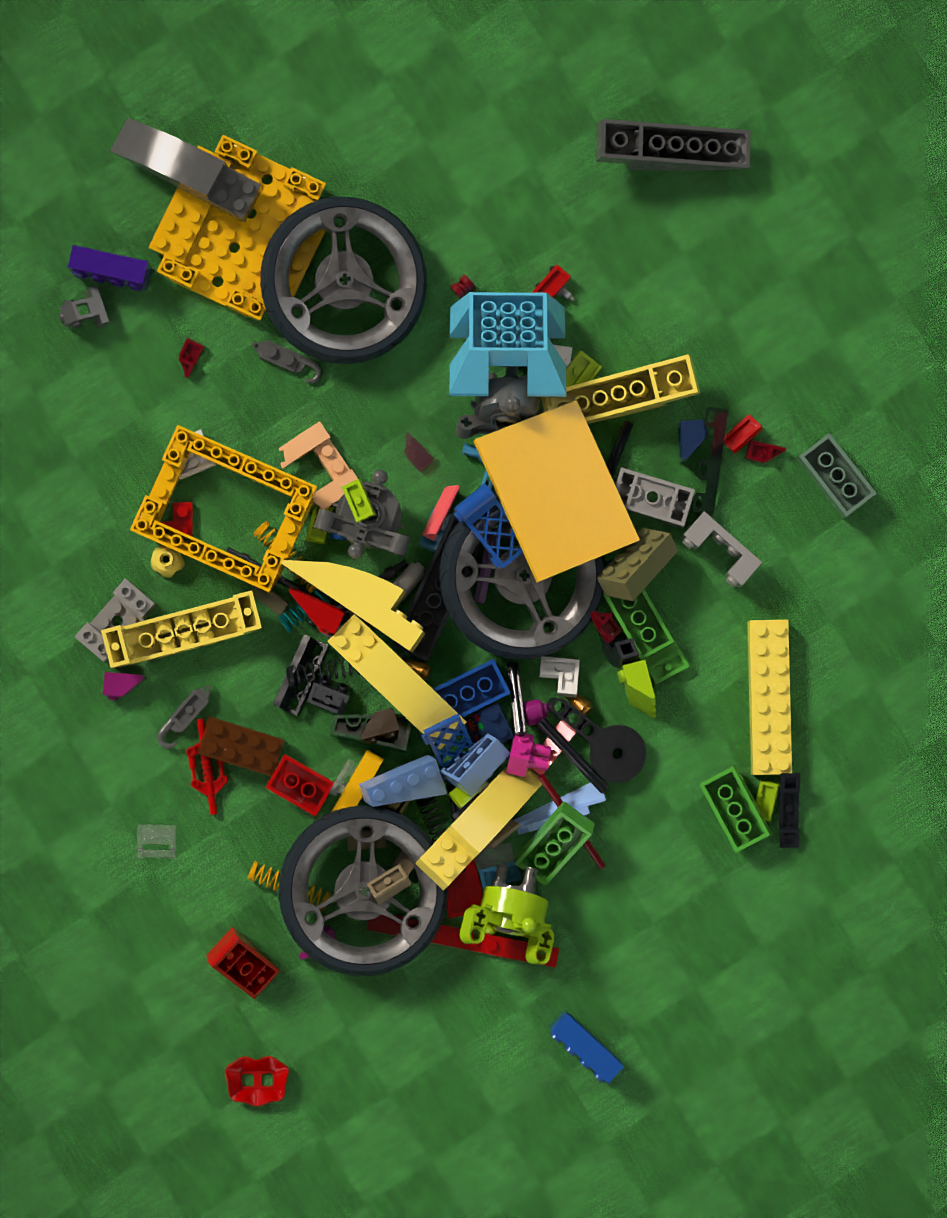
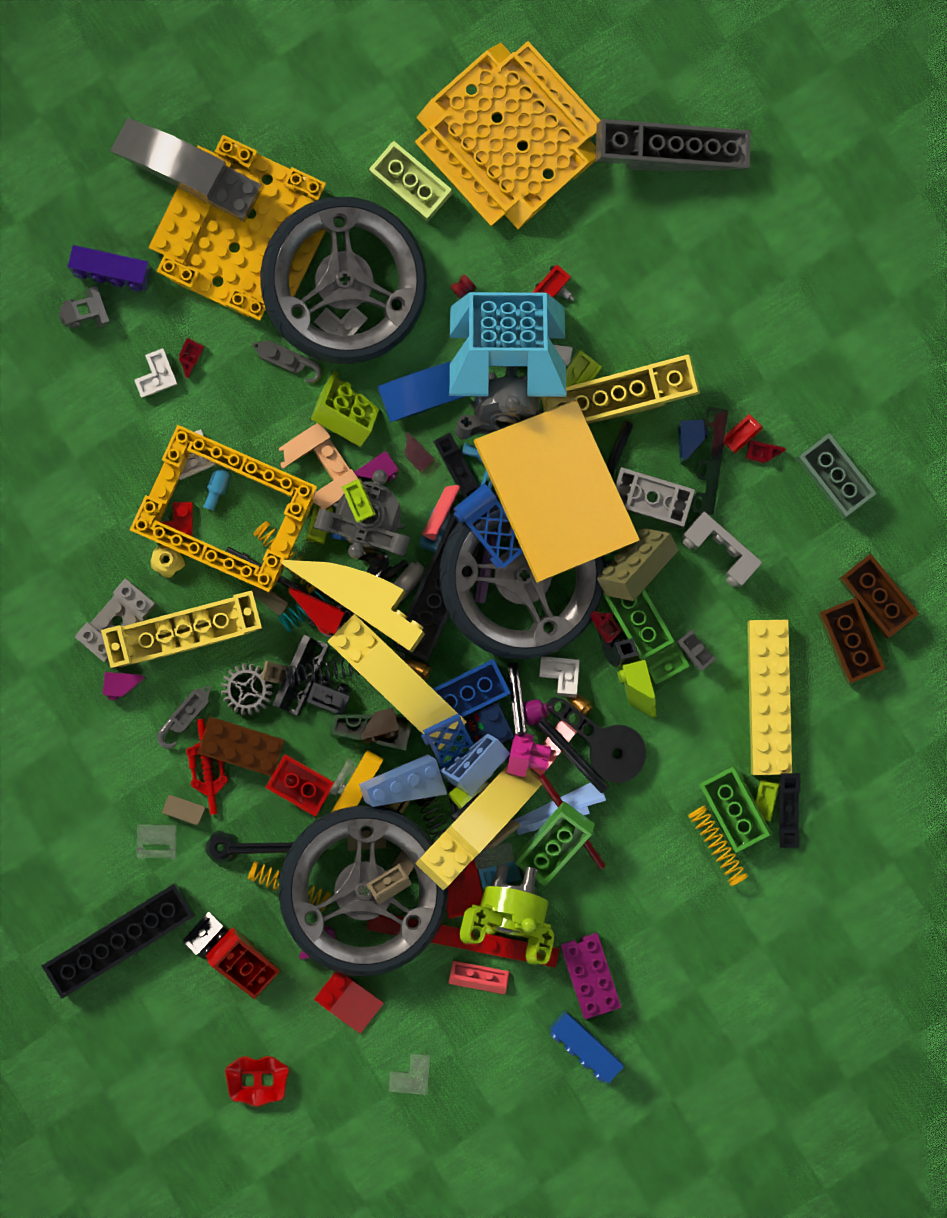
none -> black brick [42,883,196,999]
none -> white plate [135,348,178,398]
none -> dark tan slope [162,795,205,825]
none -> black bracket [183,912,229,959]
none -> dark azure arm [203,468,230,511]
none -> black piece [205,830,238,865]
none -> light grey gear [221,663,273,715]
none -> black axle [227,842,294,854]
none -> dark tan slope [261,661,287,685]
none -> lime wedge [311,370,379,447]
none -> white plate [314,307,368,335]
none -> red slope [314,972,384,1033]
none -> magenta slope [354,451,399,482]
none -> black piece [358,549,389,577]
none -> yellowish green brick [369,141,452,223]
none -> blue slope [377,361,465,423]
none -> clear plate [388,1053,430,1095]
none -> yellow slope [415,41,601,230]
none -> black slope [433,432,480,500]
none -> coral slope [449,961,510,994]
none -> magenta piece [560,932,621,1020]
none -> dark grey window [677,629,717,671]
none -> yellow piece [688,805,748,886]
none -> reddish brown brick [818,598,886,684]
none -> reddish brown brick [838,554,919,639]

